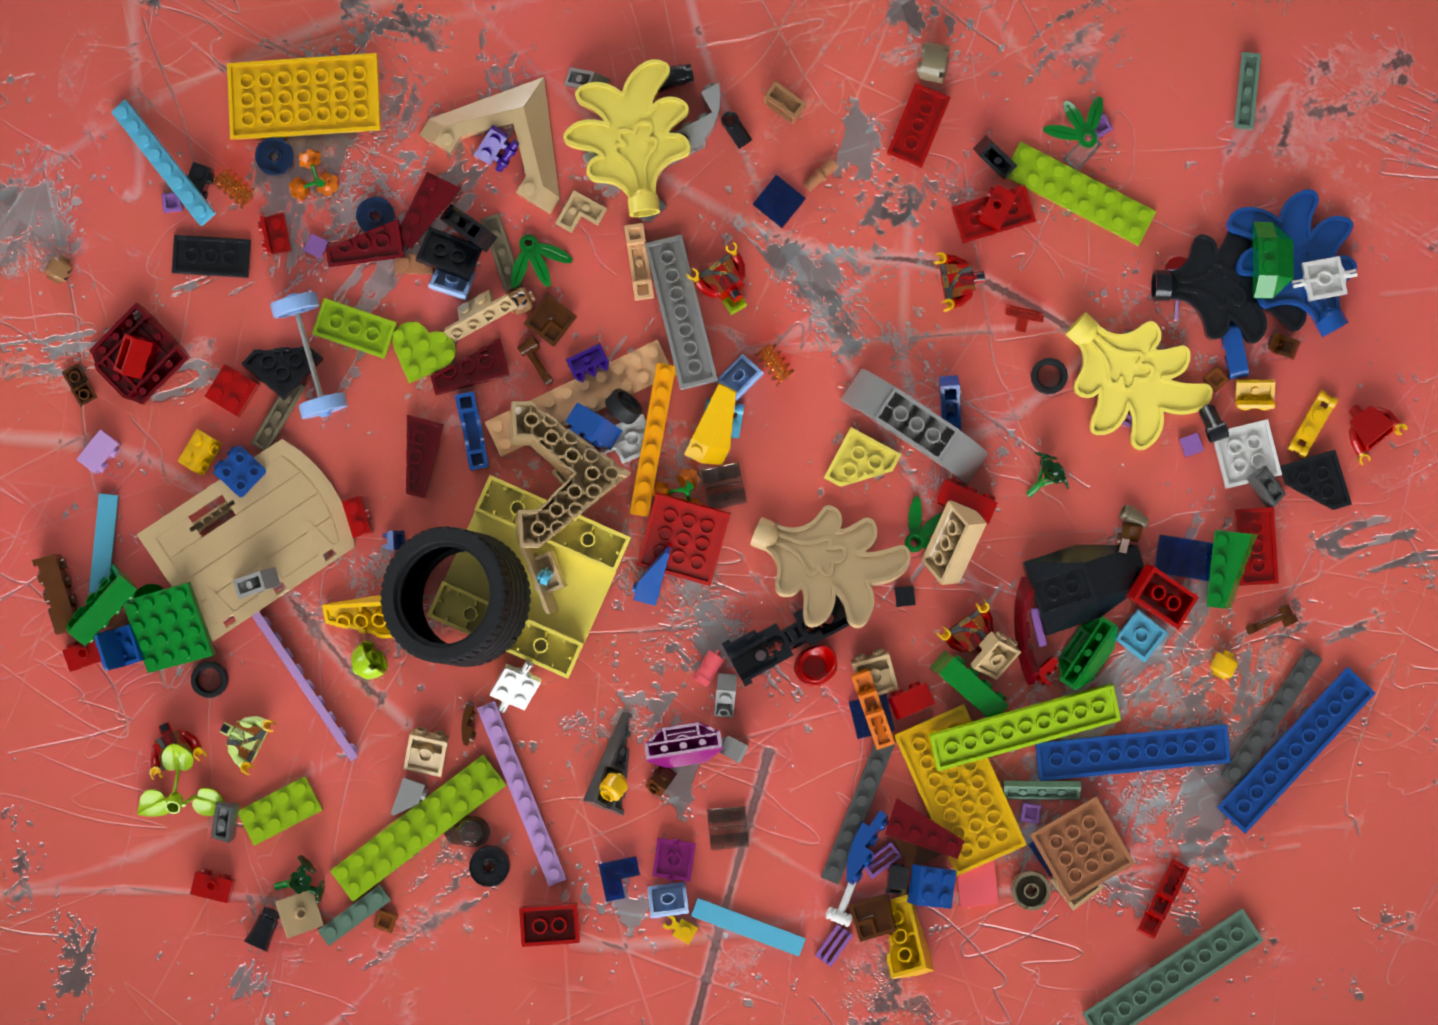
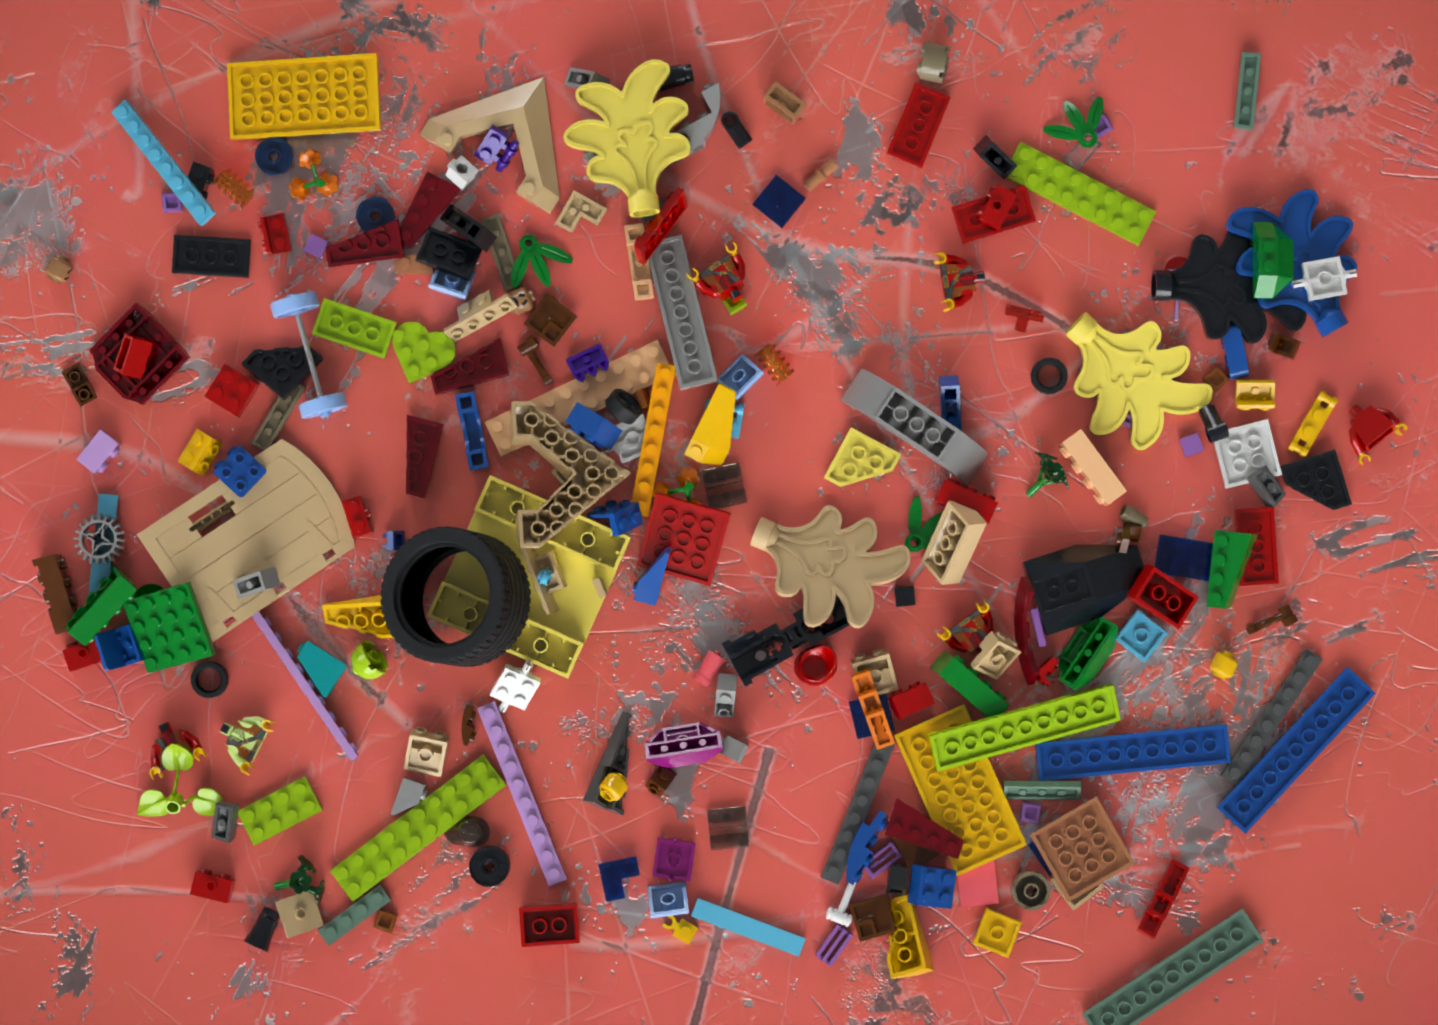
none -> light grey gear [73,513,126,565]
none -> teal slope [297,641,348,698]
none -> white brick [445,155,479,190]
none -> blue bracket [587,500,643,536]
none -> tan tile [592,578,607,598]
none -> red plate [634,187,688,265]
none -> dark orange tile [635,388,650,409]
none -> yellow plate [972,908,1022,958]
none -> light nougat brick [1059,429,1127,506]

